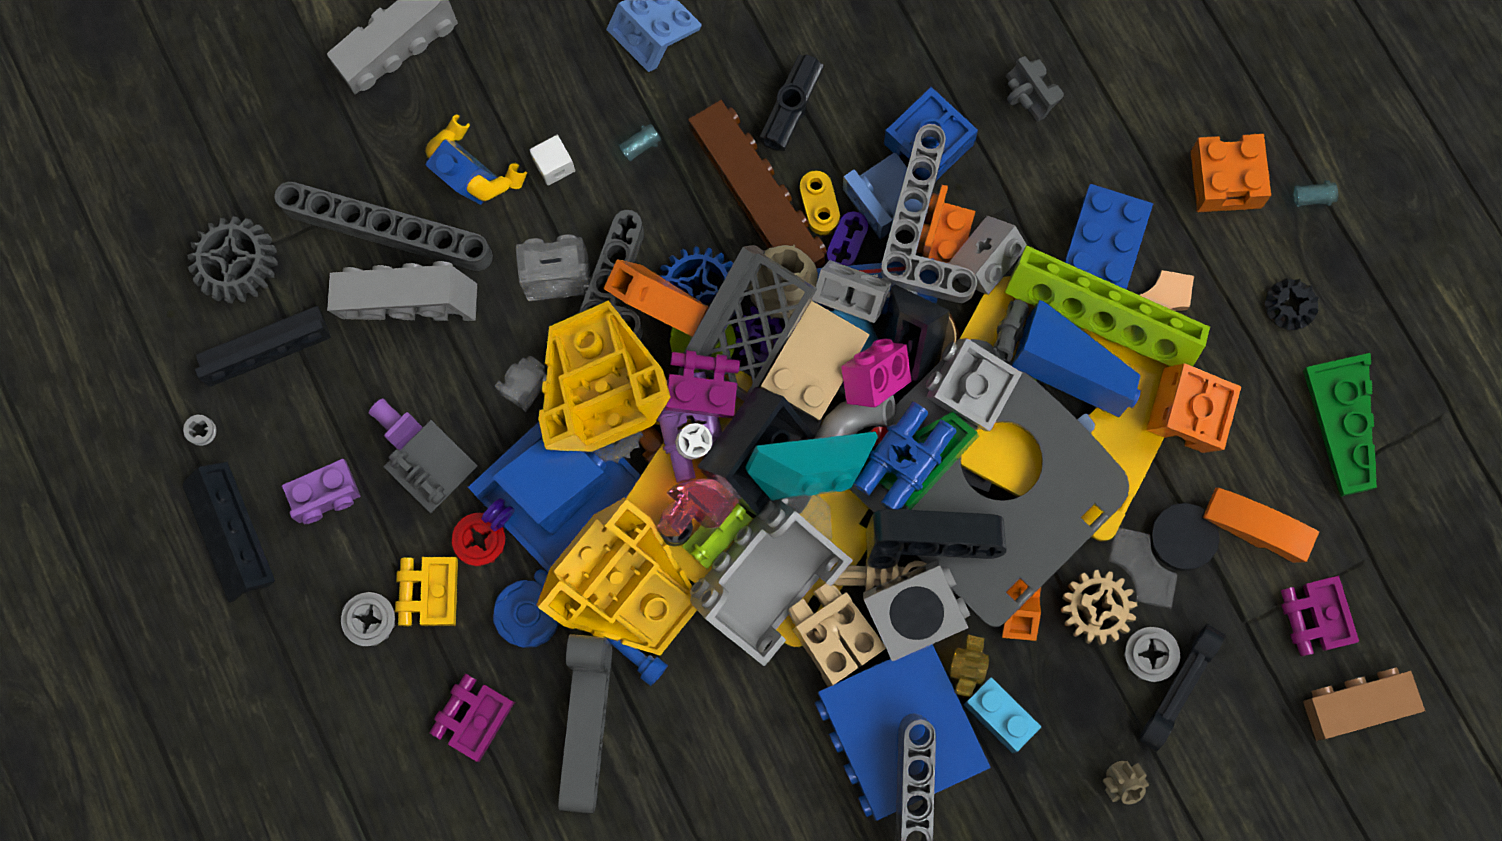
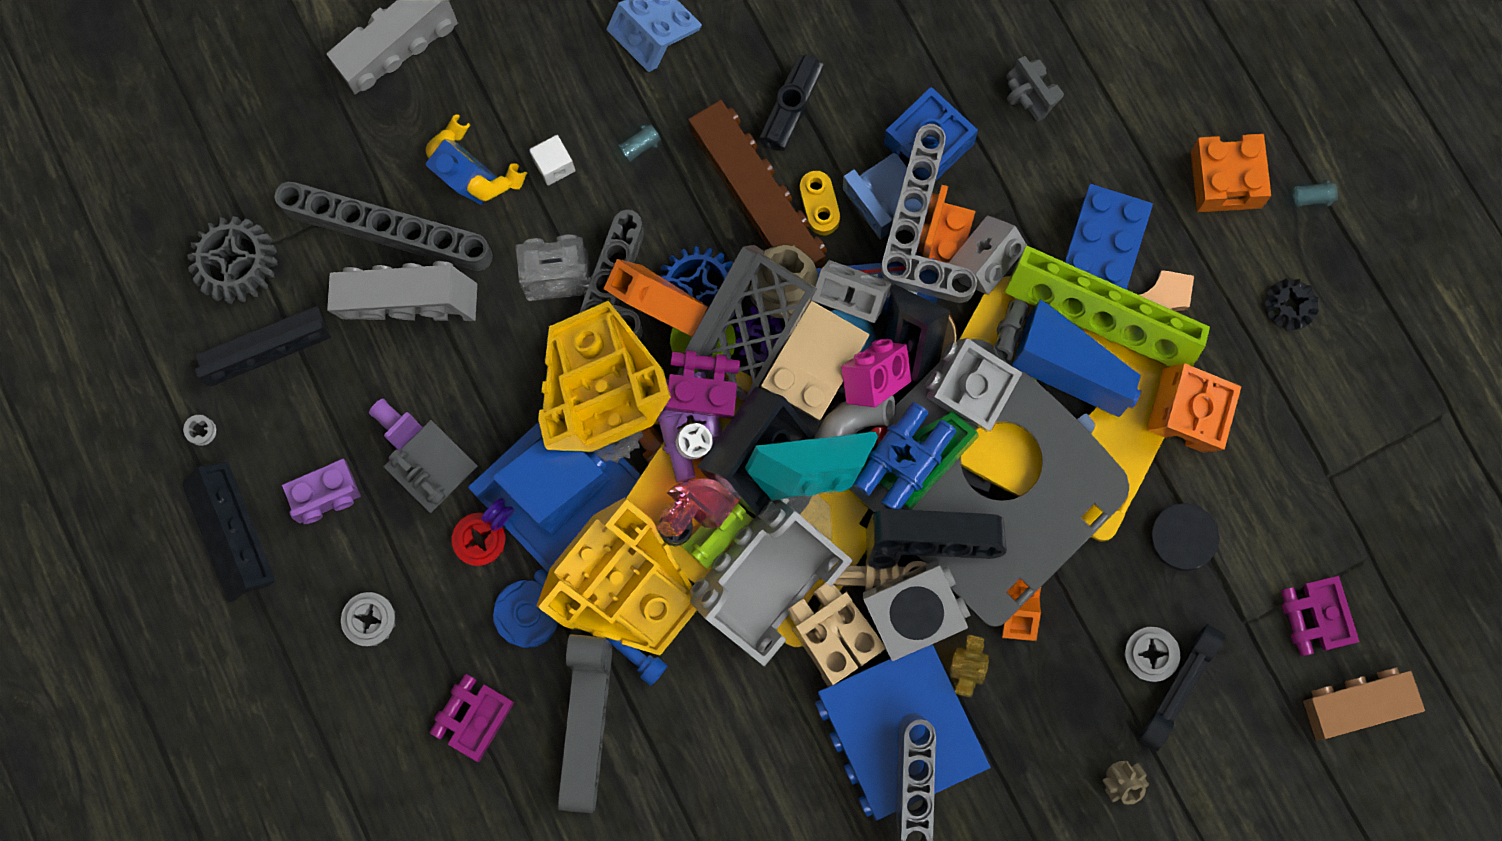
yellow plate [395,557,458,626] -> none
clear brick [495,356,547,411] -> none
dark purple beam [827,211,868,266] -> none
medium azure brick [963,677,1041,753] -> none
tan gear [1061,570,1137,645] -> none
clear tile [1109,528,1177,609] -> none
orange slope [1203,487,1319,563] -> none
green wing [1303,353,1377,497] -> none

